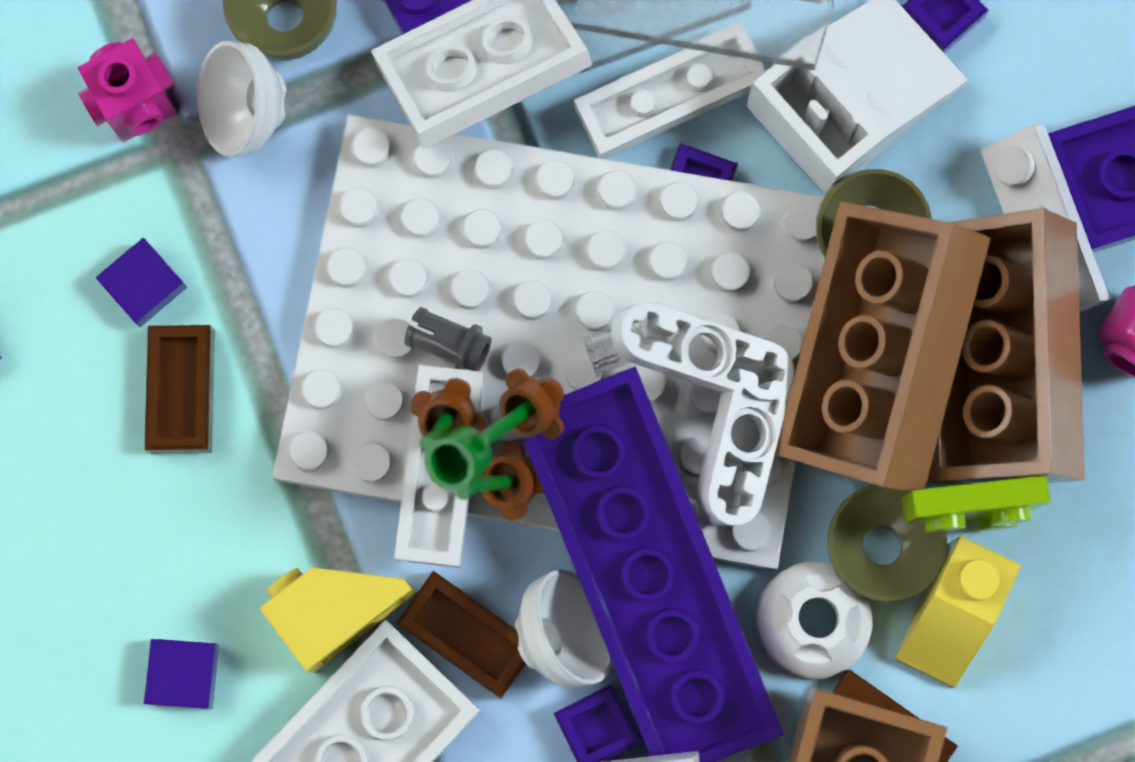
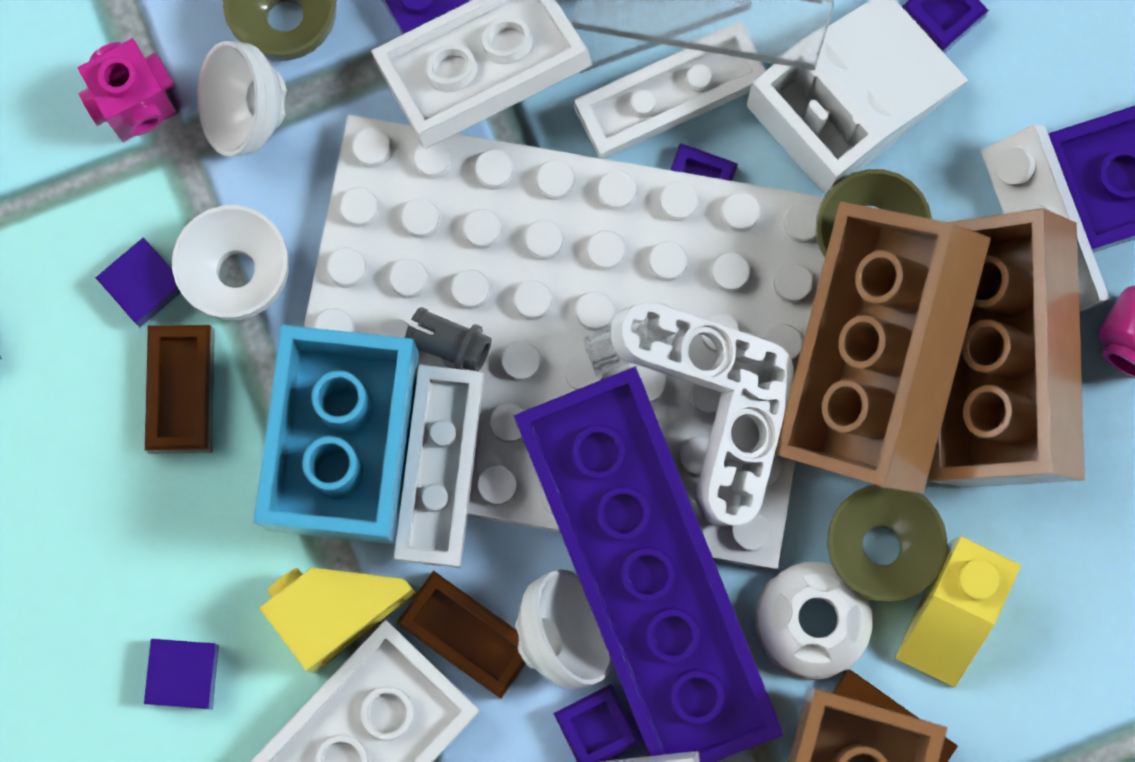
plant [410,368,564,520] -> none
lime plate [902,475,1051,533] -> none
none -> white piece [172,205,289,320]
none -> medium azure brick [254,324,420,545]

